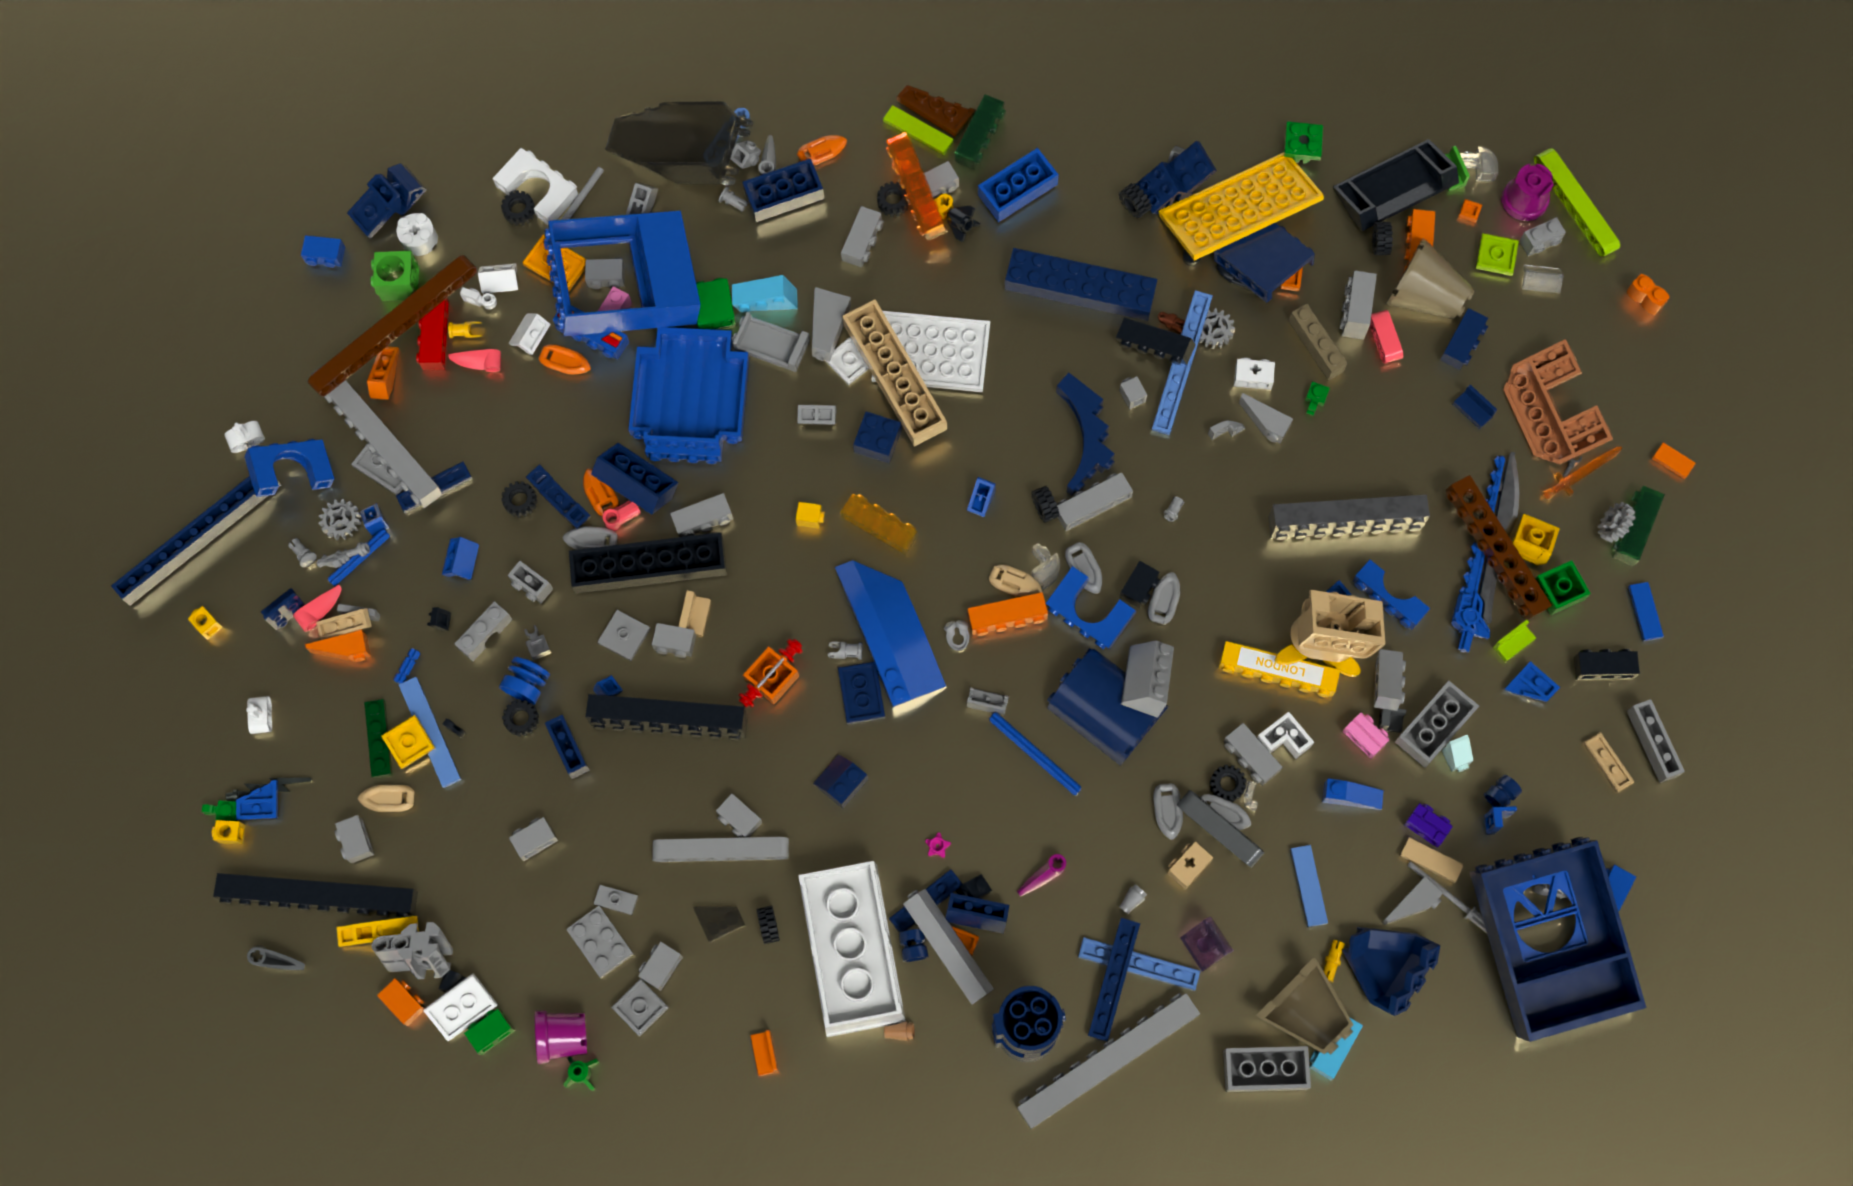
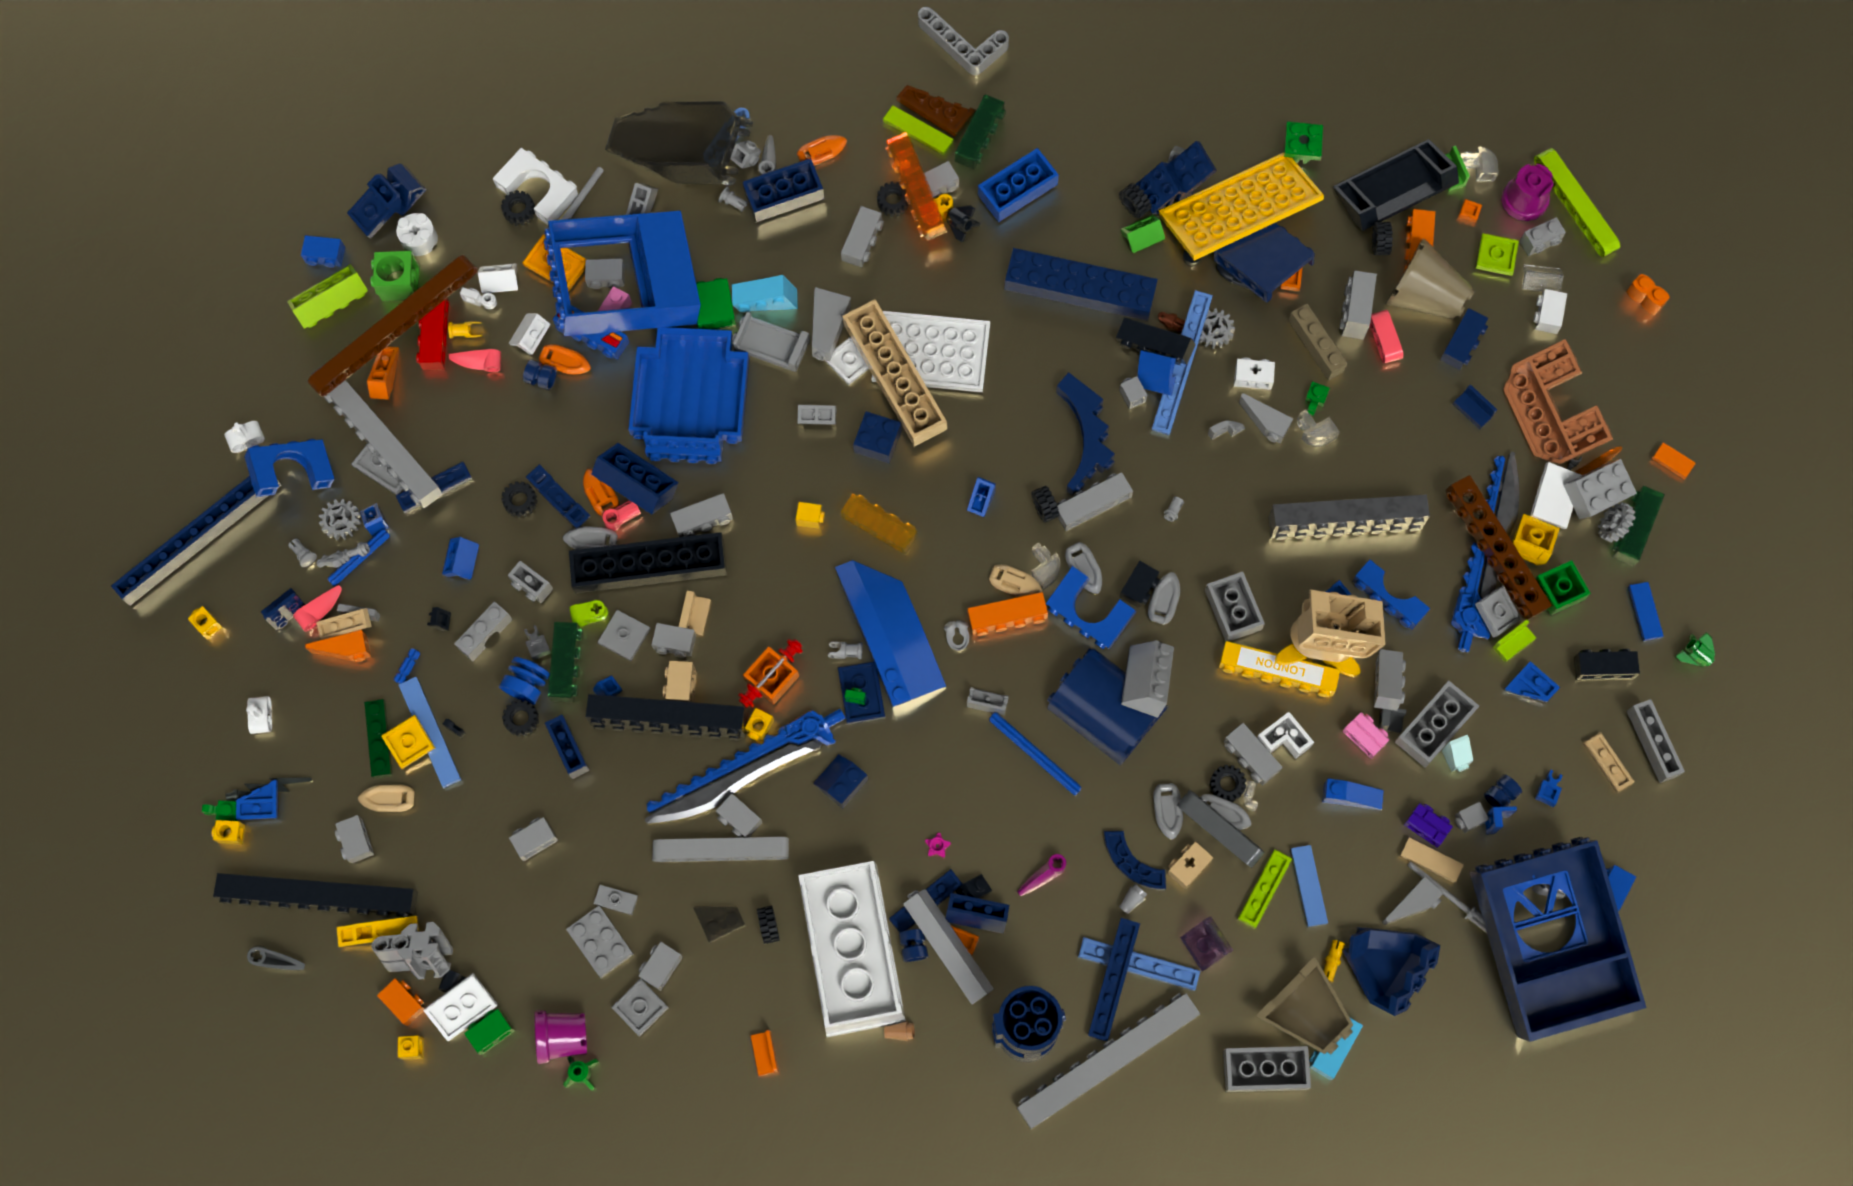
none -> lime slope [287,264,368,329]
none -> yellow brick [398,1036,424,1060]
none -> dark blue wheel [523,359,557,390]
none -> clear green brick [548,622,583,702]
none -> lime piece [569,600,608,627]
none -> piece [645,709,846,824]
none -> tan brick [663,661,697,702]
none -> yellow brick [745,708,774,741]
none -> green plate [845,688,866,705]
none -> light grey beam [918,7,1009,75]
none -> dark blue tile [1104,831,1166,890]
none -> bright green panel [1121,215,1165,253]
none -> blue slope [1138,350,1176,396]
none -> light grey brick [1205,572,1265,642]
none -> lime tile [1238,849,1292,929]
none -> clear brick [1297,409,1340,447]
none -> light grey brick [1455,802,1489,833]
none -> light grey plate [1475,586,1521,637]
none -> white tile [1530,462,1582,529]
none -> white brick [1533,289,1567,334]
none -> blue plate [1535,770,1563,807]
none -> light grey brick [1564,459,1637,519]
none -> green brick [1676,632,1715,667]

